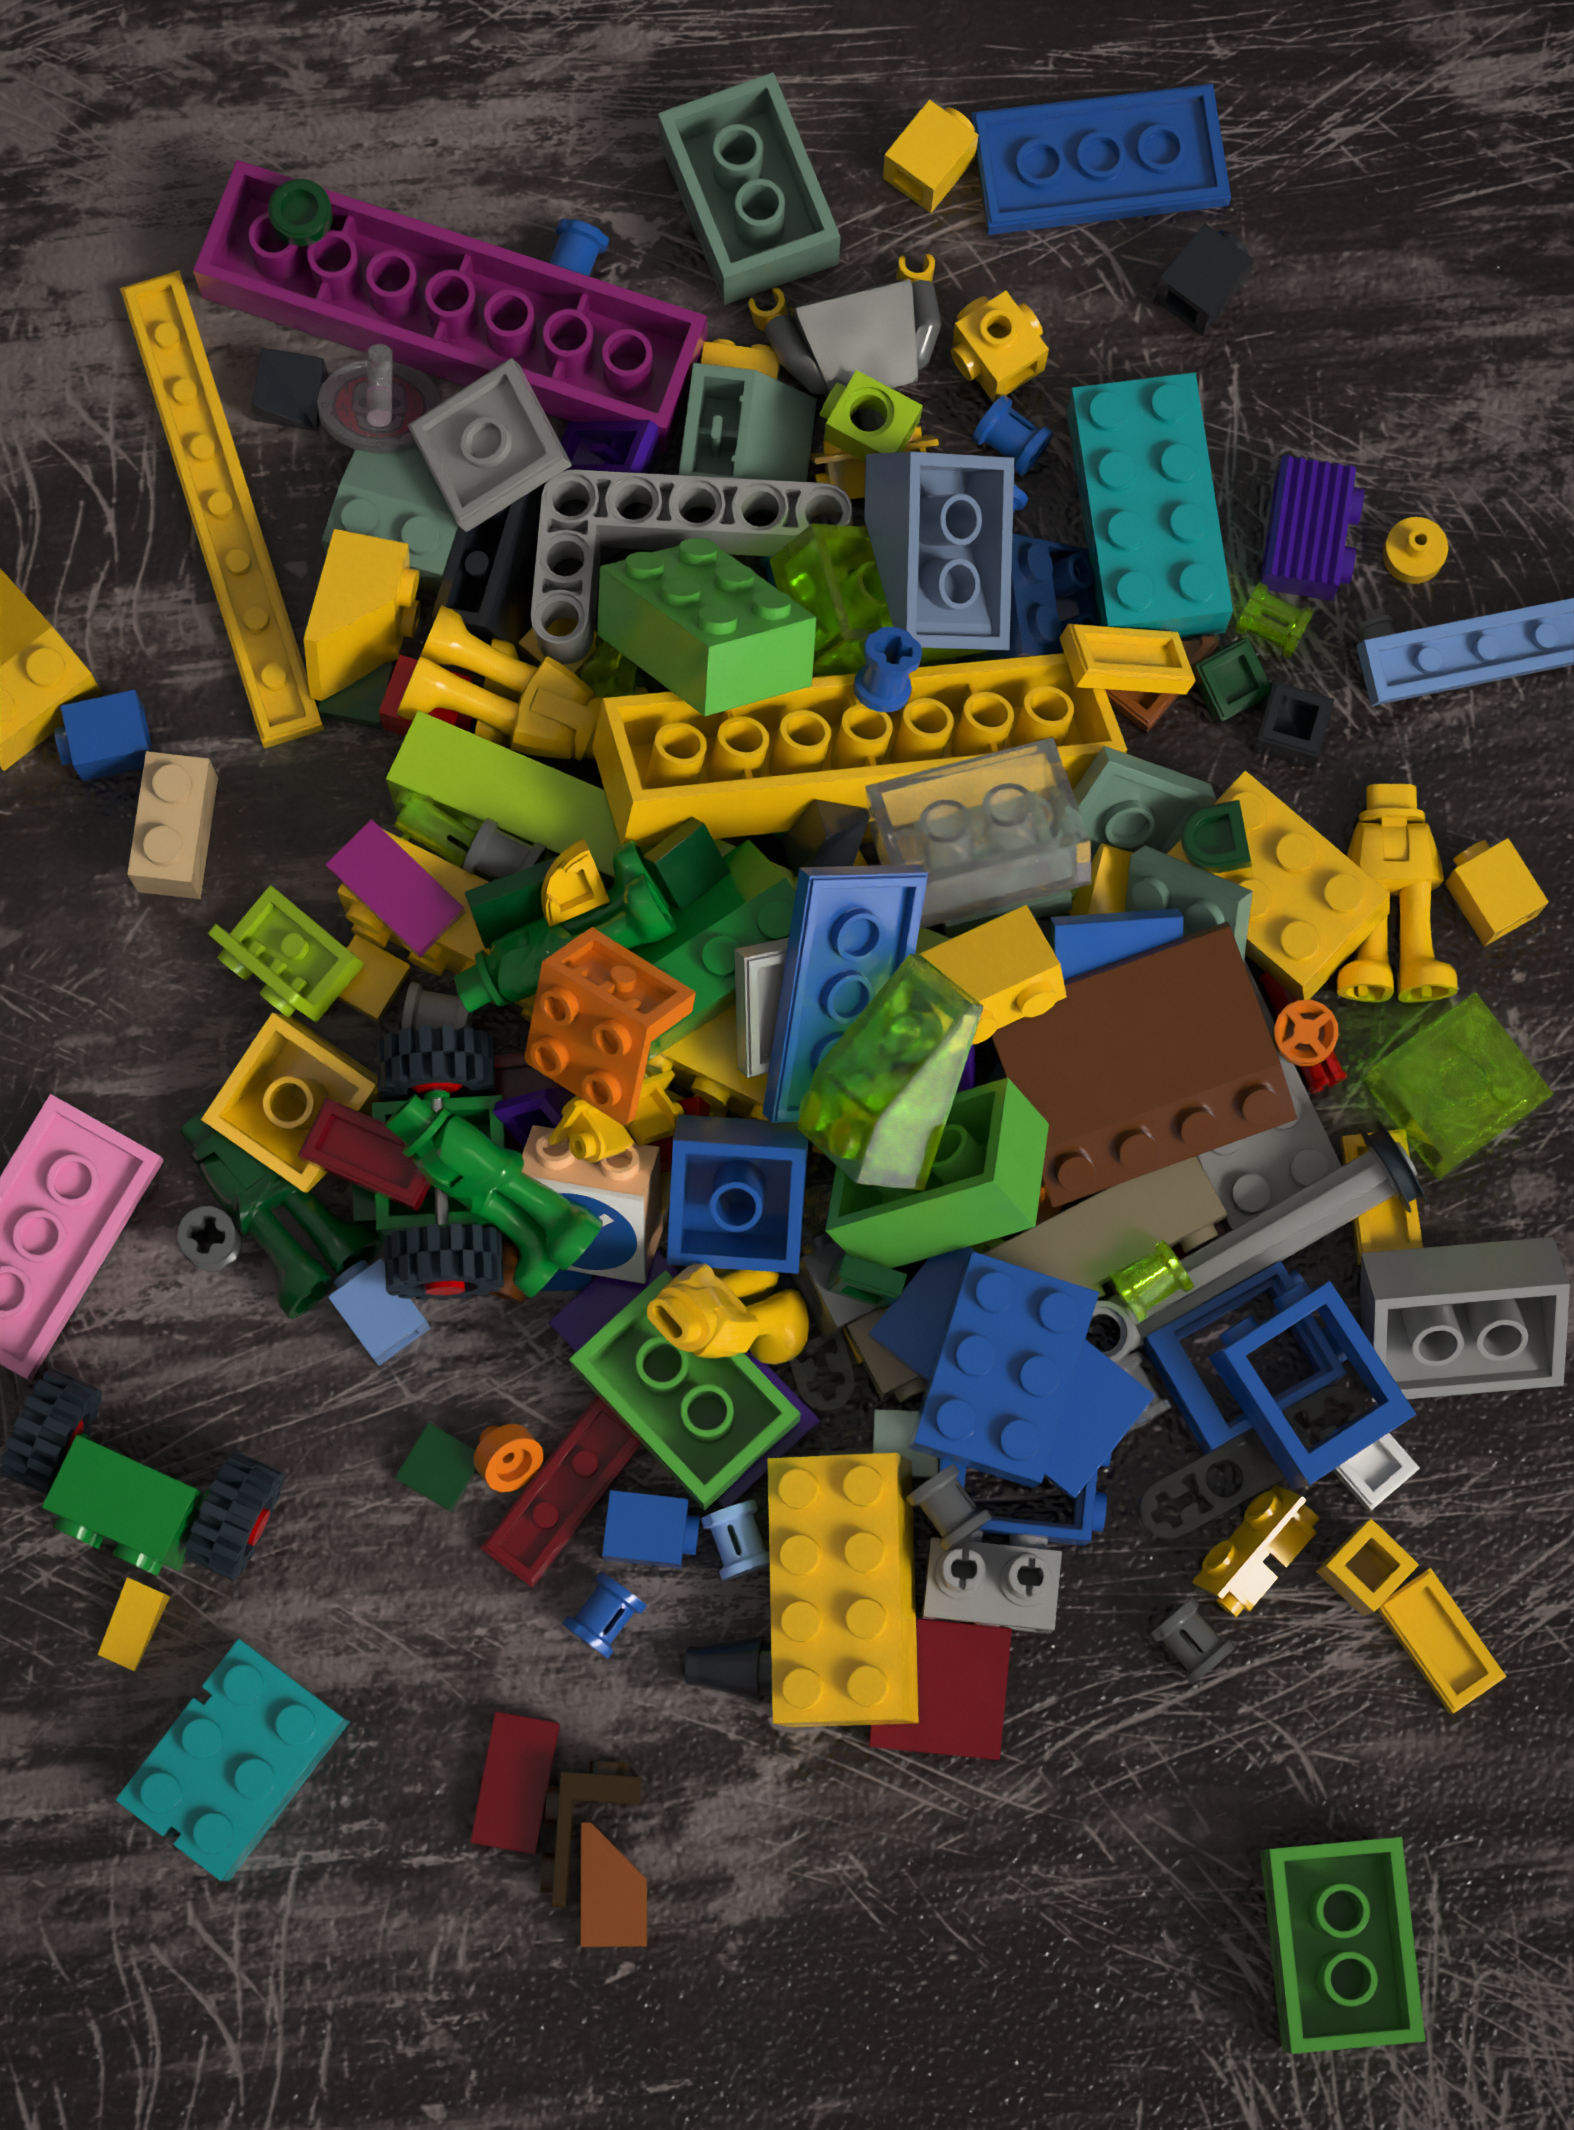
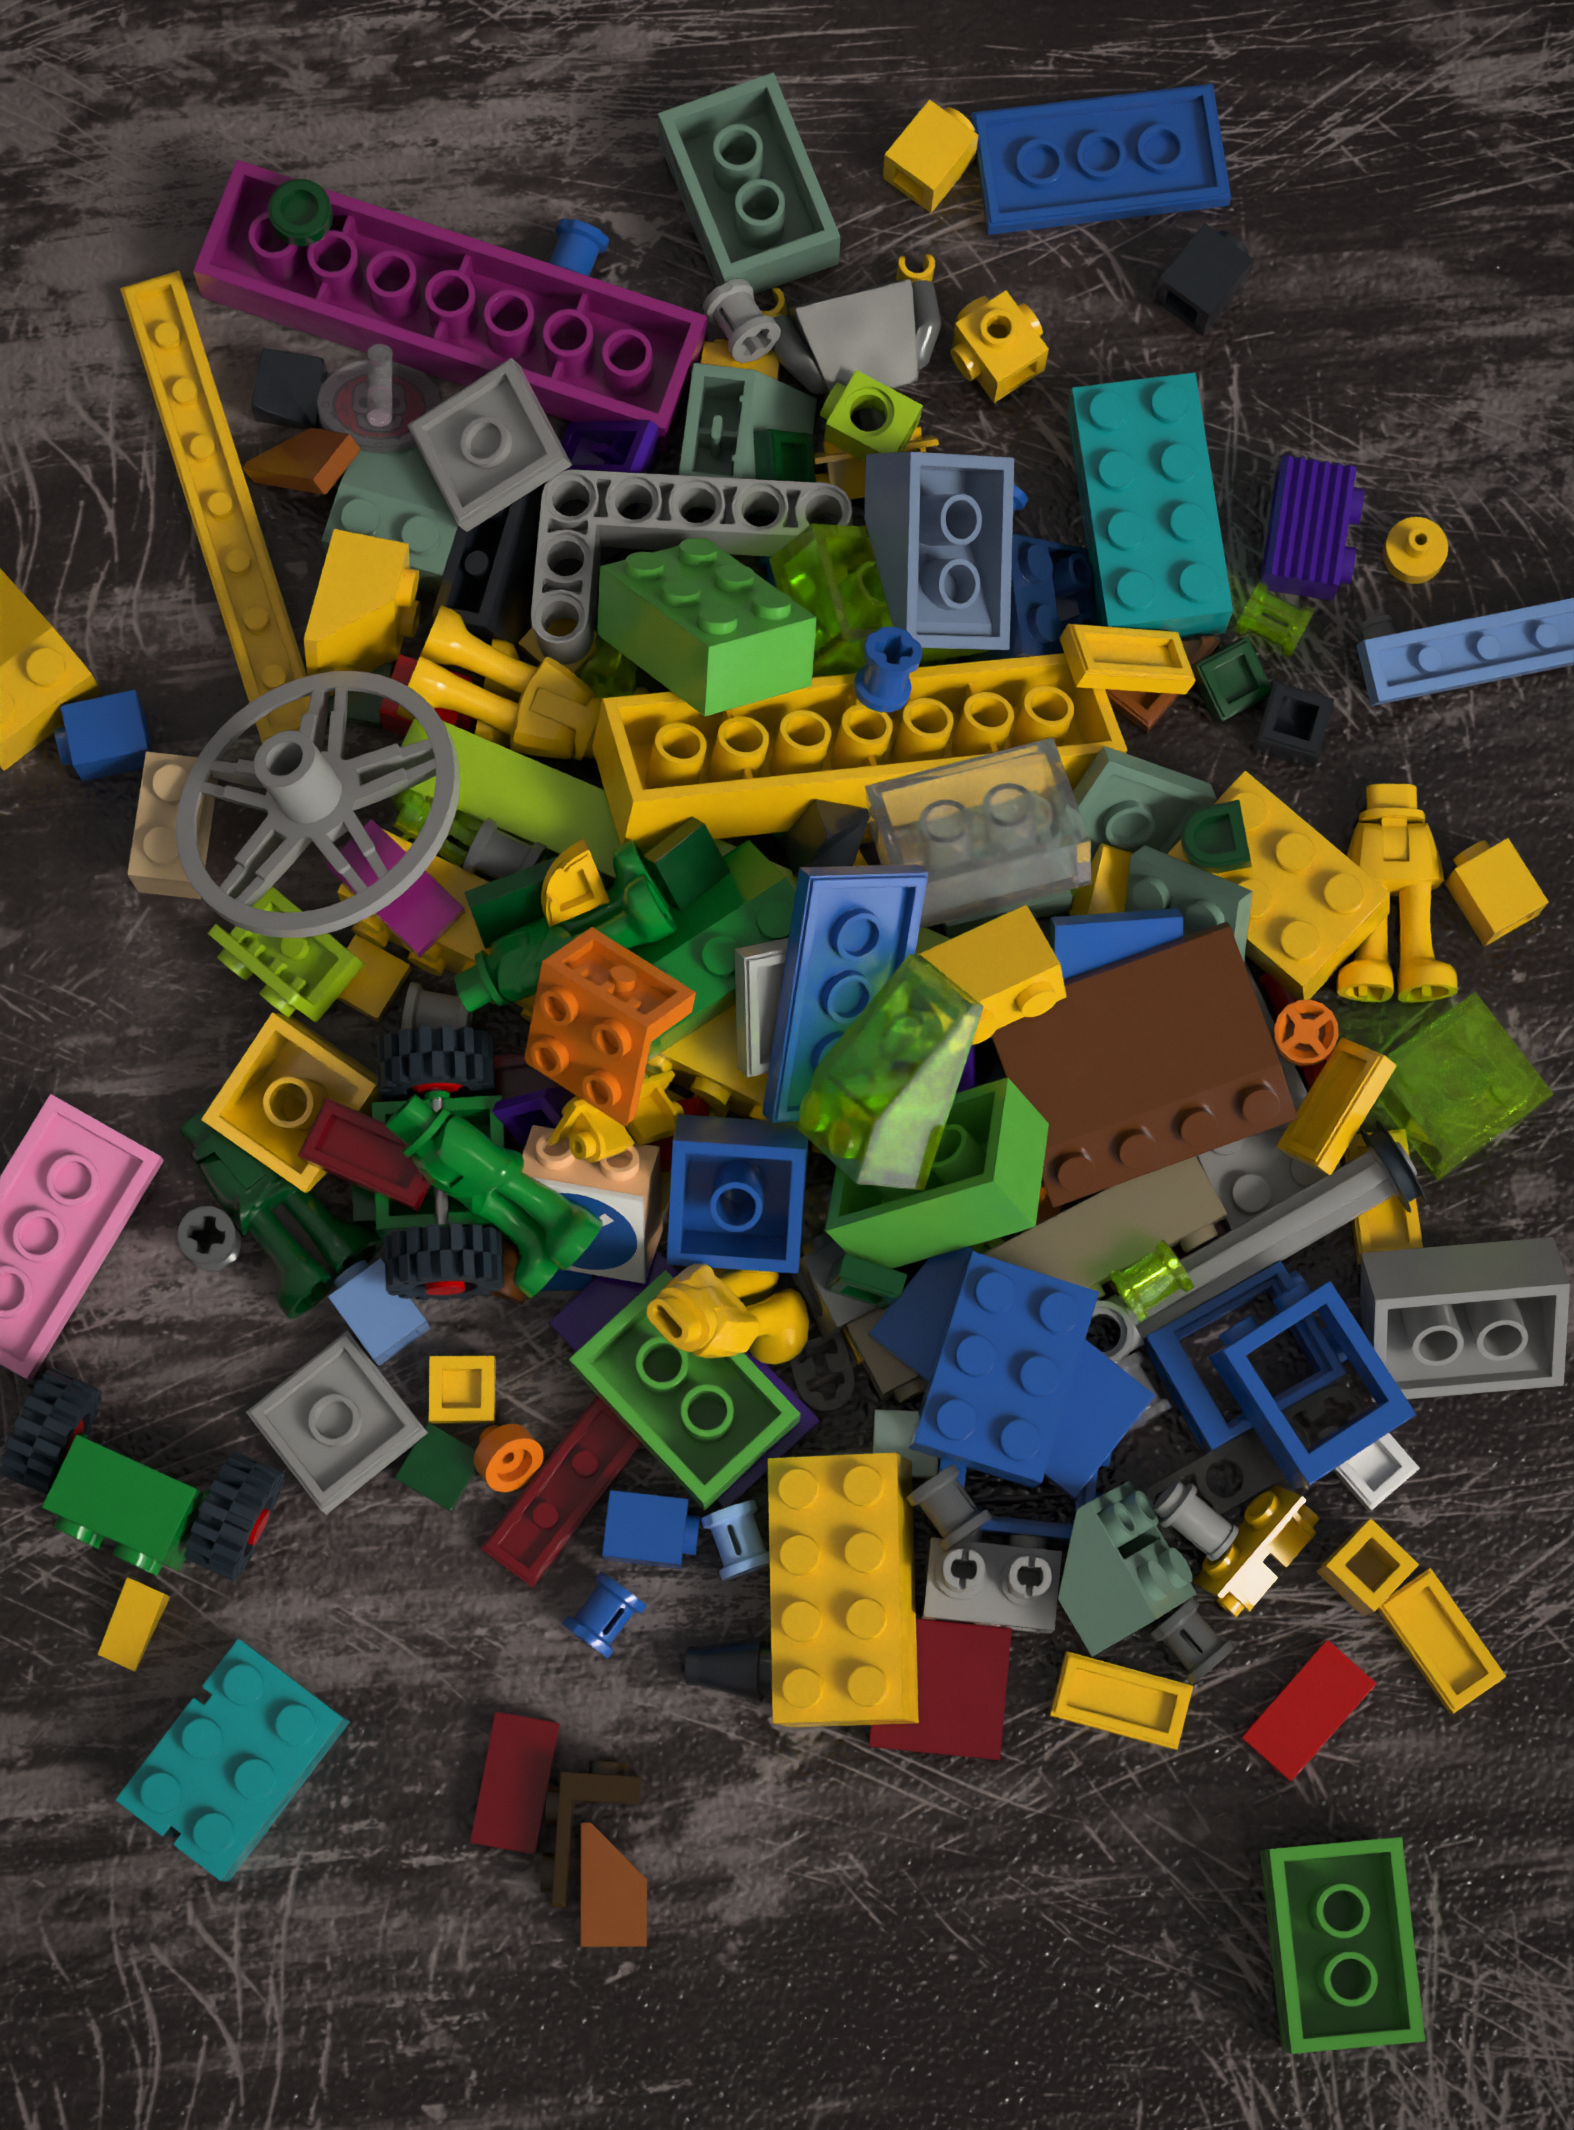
blue bush [971,395,1054,477] -> none
none -> light grey wheel [176,671,460,938]
none -> dark orange tile [242,428,361,495]
none -> light grey tile [246,1331,428,1515]
none -> yellow plate [429,1356,496,1423]
none -> light grey bush [702,278,781,363]
none -> dark green tile [754,429,815,483]
none -> yellow tile [1049,1652,1193,1750]
none -> sand green slope [1058,1481,1197,1656]
none -> light grey pin [1153,1480,1239,1561]
none -> red tile [1240,1639,1377,1782]
none -> yellow tile [1276,1037,1397,1176]

